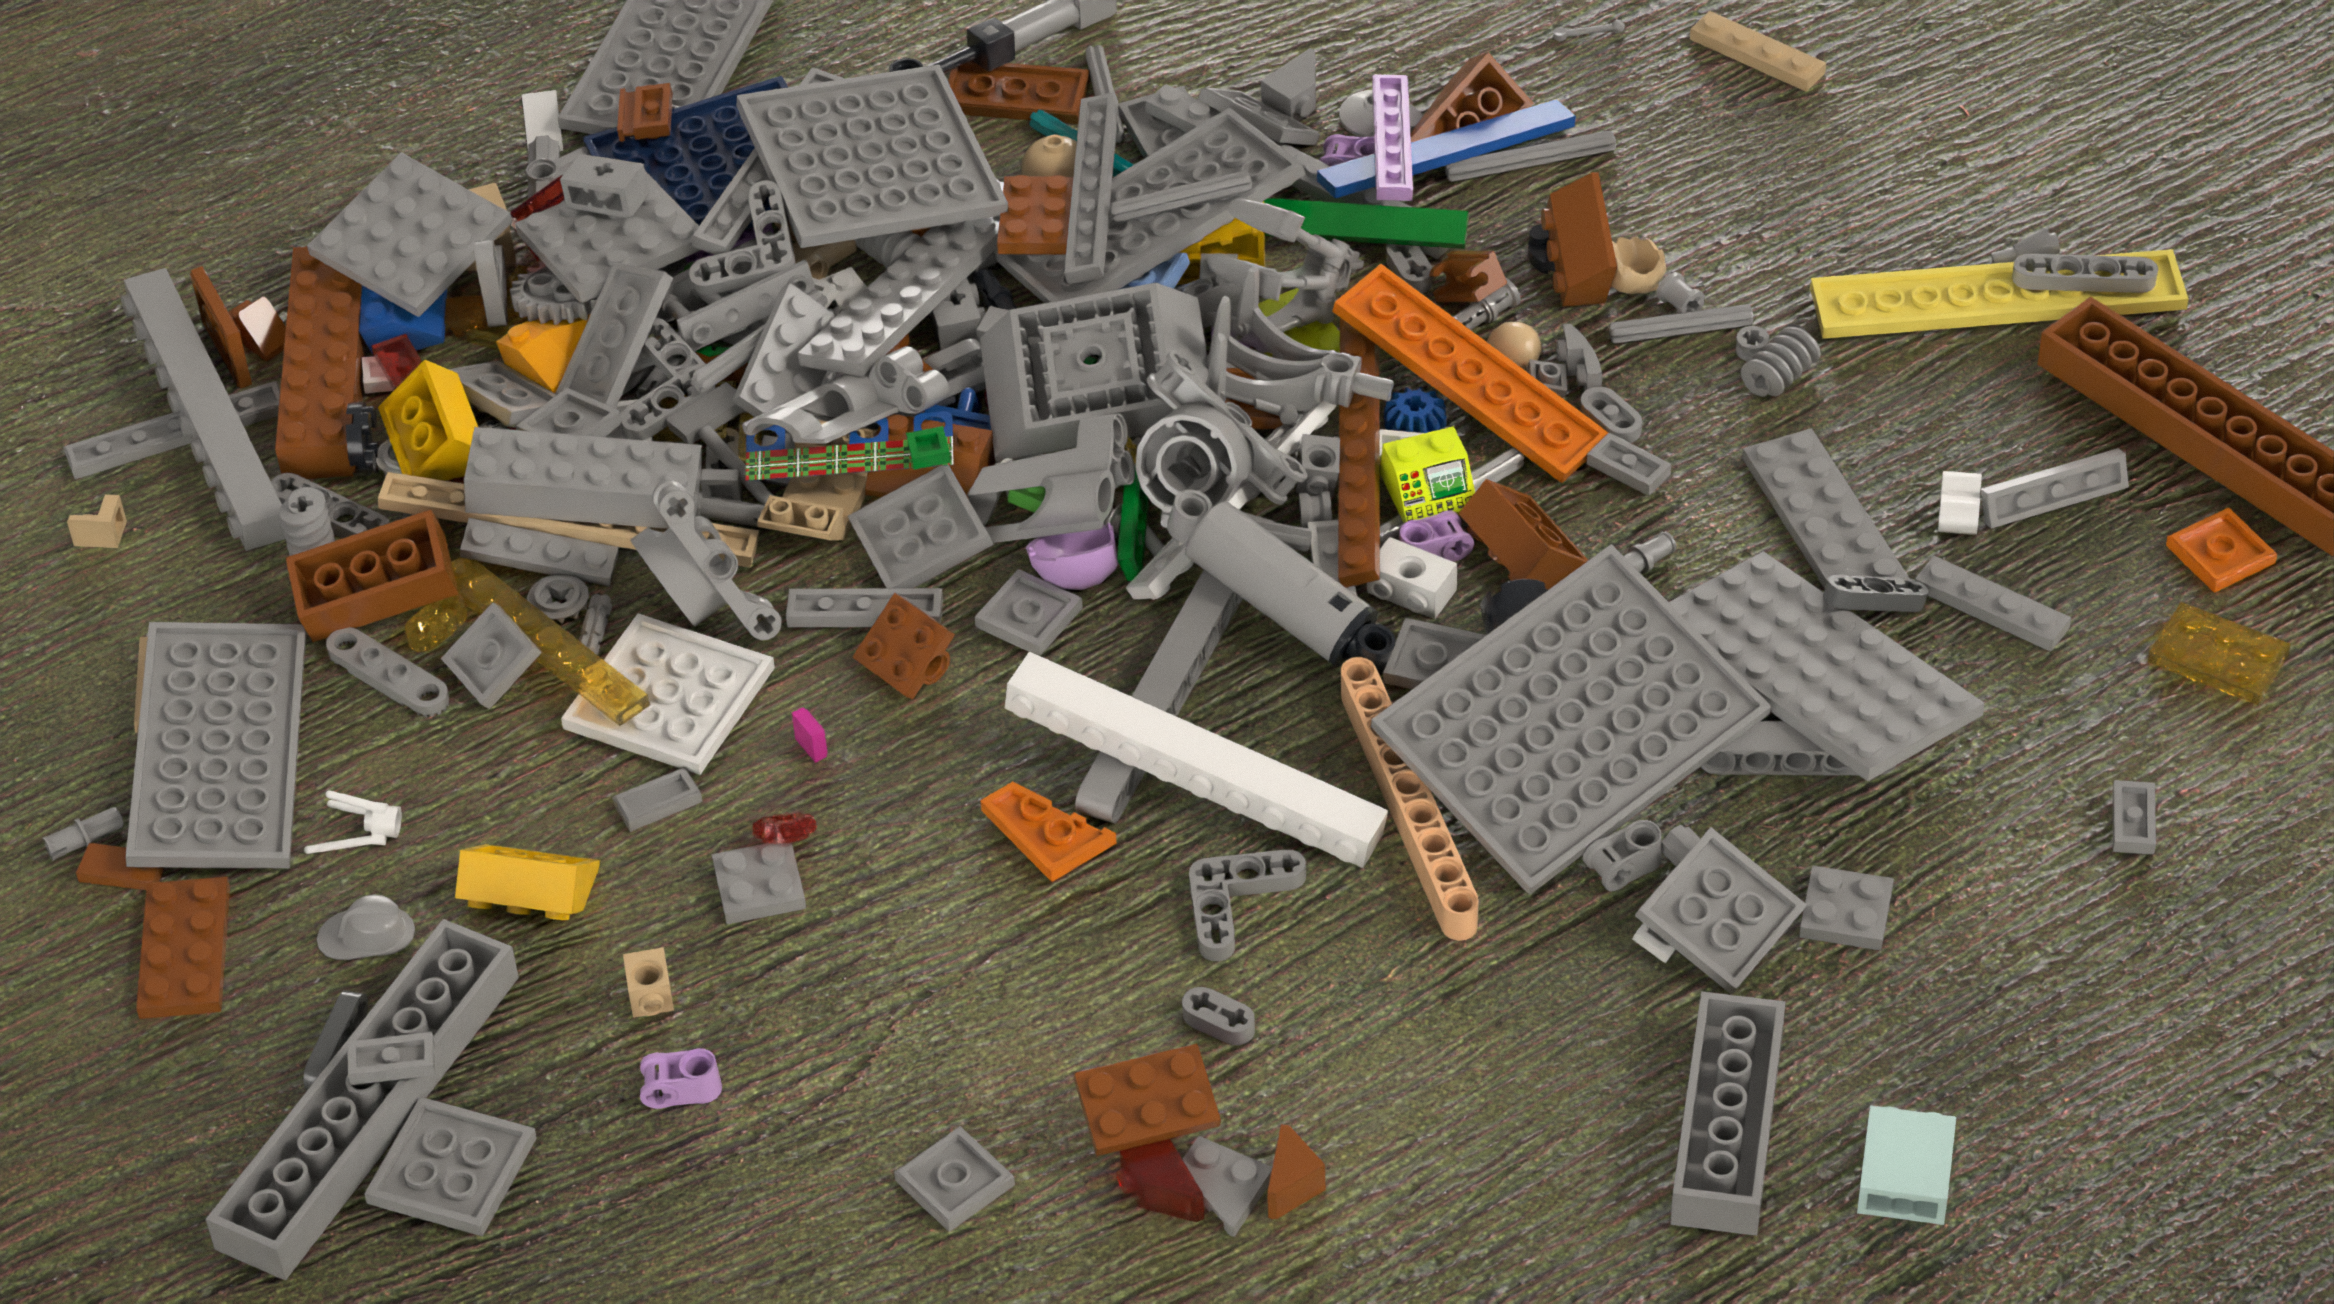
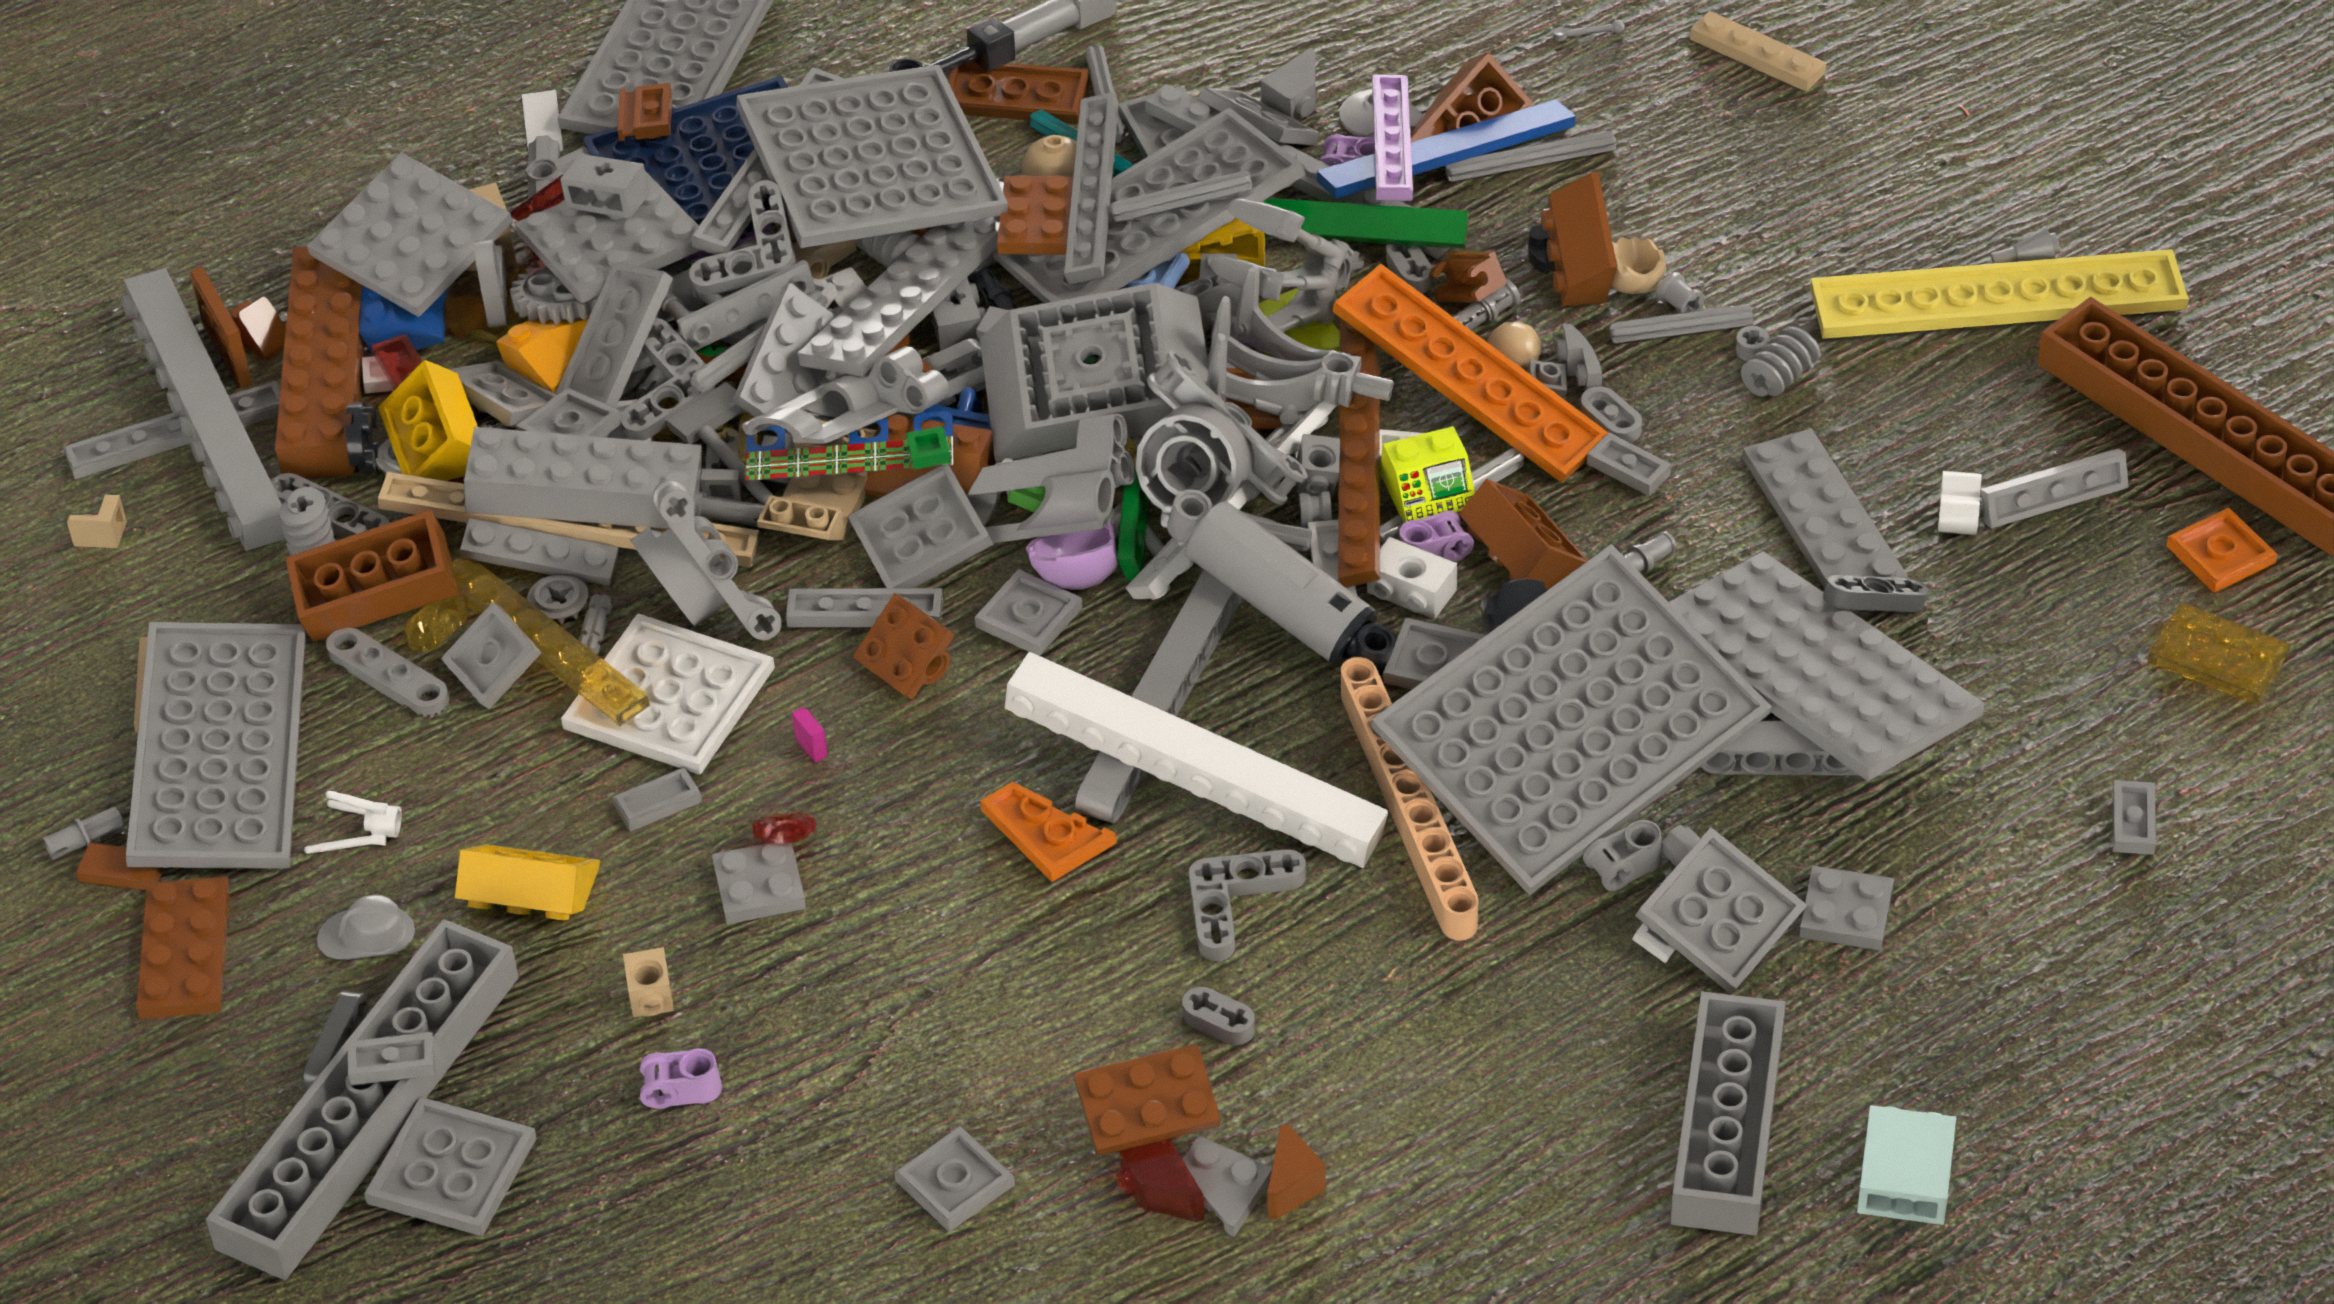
blue gear [1384,386,1447,433] -> none
light grey plate [1915,556,2071,652] -> none
light grey beam [2012,254,2158,293] -> none

